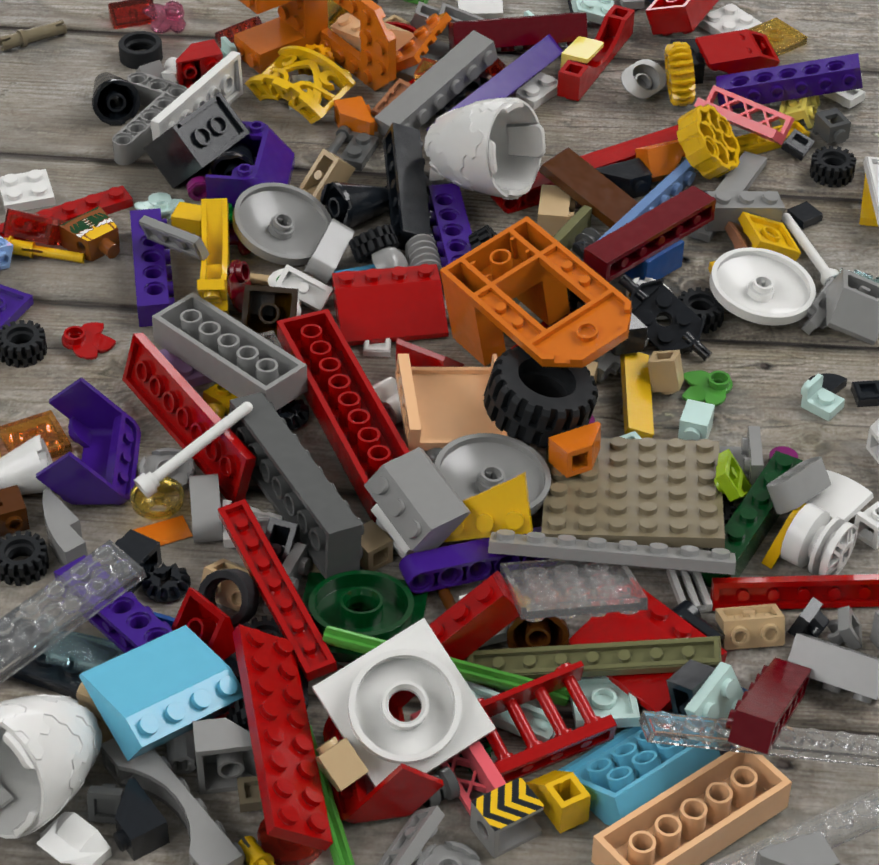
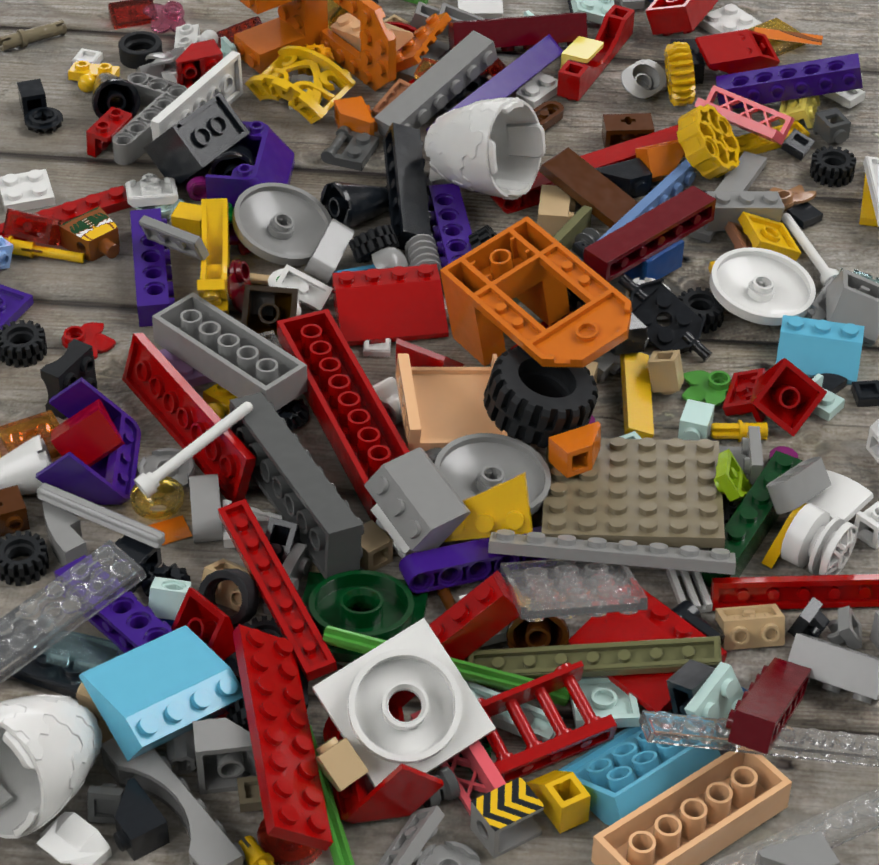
tan slope [299,148,356,201] -> none
none -> black brick [17,79,47,118]
none -> black gear [24,107,63,134]
none -> light grey axle [37,483,165,549]
none -> black brick [40,339,97,420]
none -> red slope [51,399,125,467]
none -> yellow plate [68,60,120,93]
none -> white tile [72,48,103,65]
none -> red bracket [86,107,132,158]
none -> white tile [125,173,178,207]
none -> light grey plate [145,47,185,67]
none -> light aqua brick [148,577,191,620]
none -> white plate [174,24,219,50]
none -> reddish brown plate [533,101,564,131]
none -> reddish brown brick [602,113,655,148]
none -> yellow axle [710,420,768,442]
none -> red bracket [722,368,766,422]
none -> red slope [750,358,827,437]
none -> orange sticker [754,27,823,45]
none -> medium nougat plate [769,185,816,211]
none -> medium azure slope [776,315,865,385]

